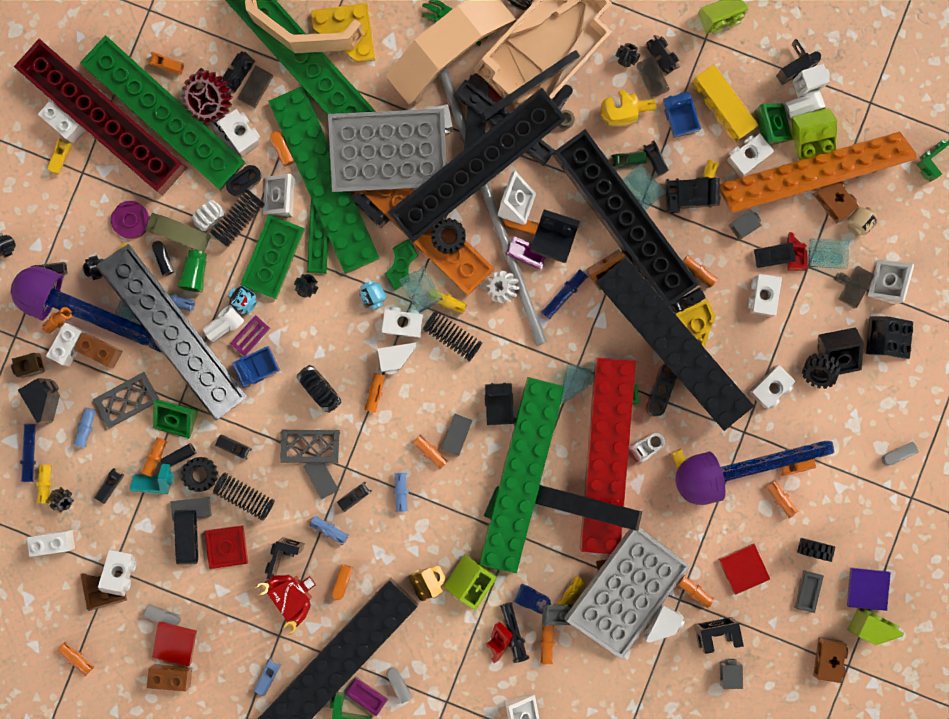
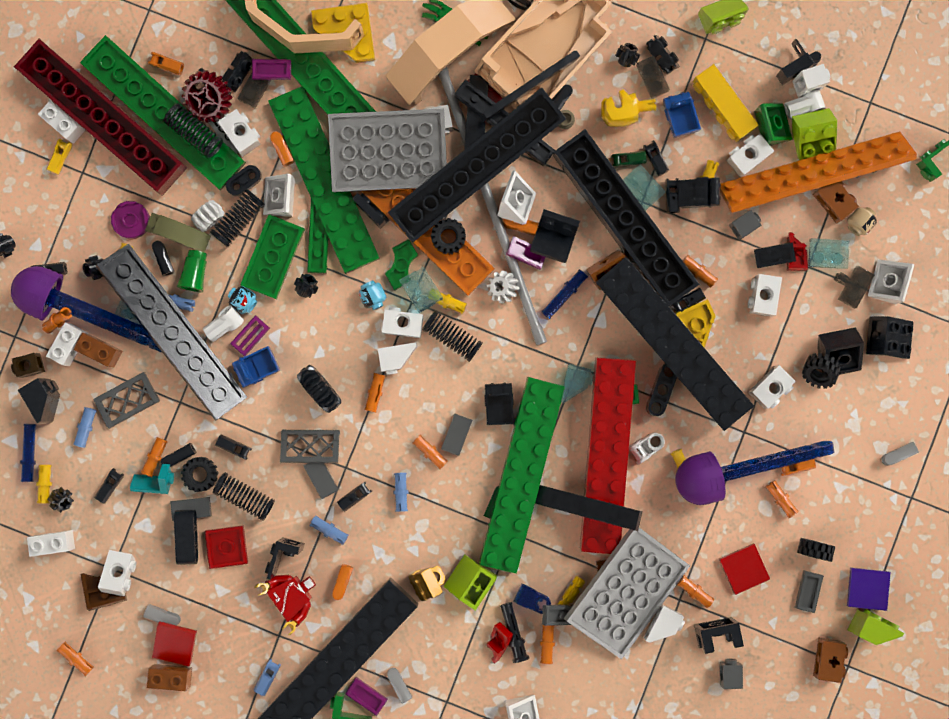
green slope [153,399,198,439] -> none
none -> black piece [164,104,223,158]
none -> magenta tile [252,59,292,80]

